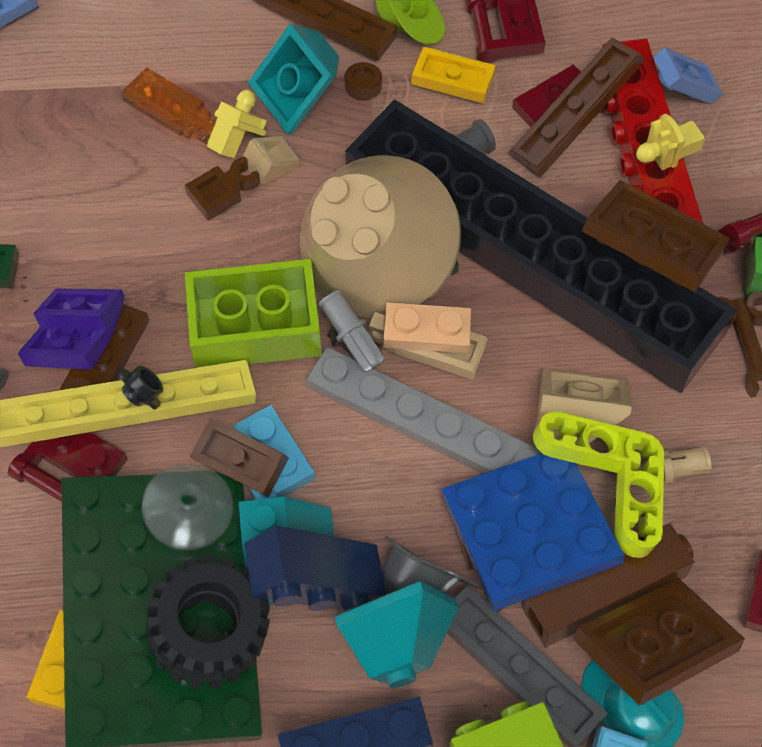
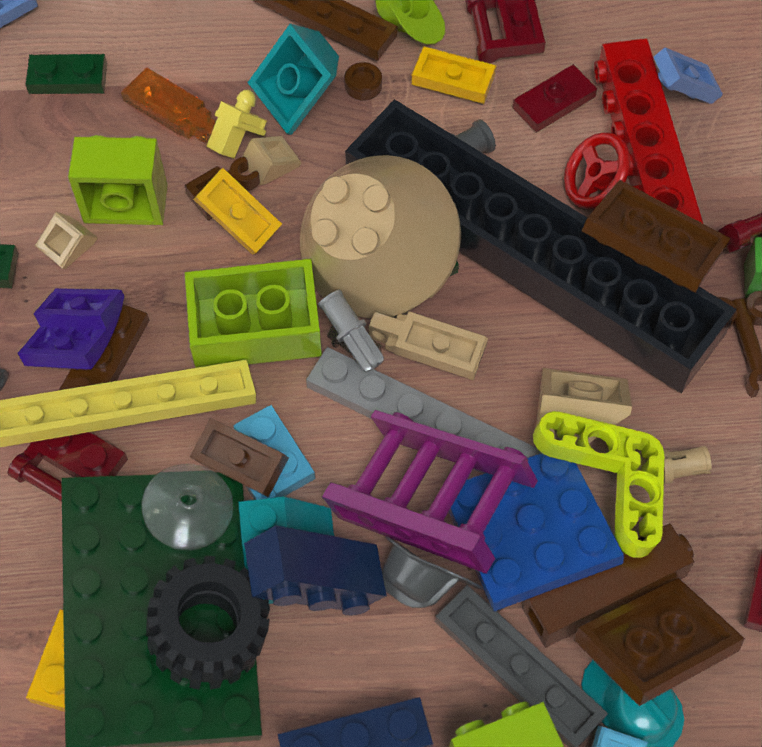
black plate [118,366,163,410] -> none
teal slope [335,581,459,688] -> none
light nougat plate [383,302,471,354] -> none
reddish brown tile [510,37,644,177] -> none
light yellow piece [636,114,705,170] -> none
none -> dark green plate [25,54,107,94]
none -> tan slope [35,212,98,269]
none -> lime brick [68,135,168,225]
none -> yellow plate [193,168,282,255]
none -> magenta fence [322,410,538,574]
none -> red piece [564,132,630,209]

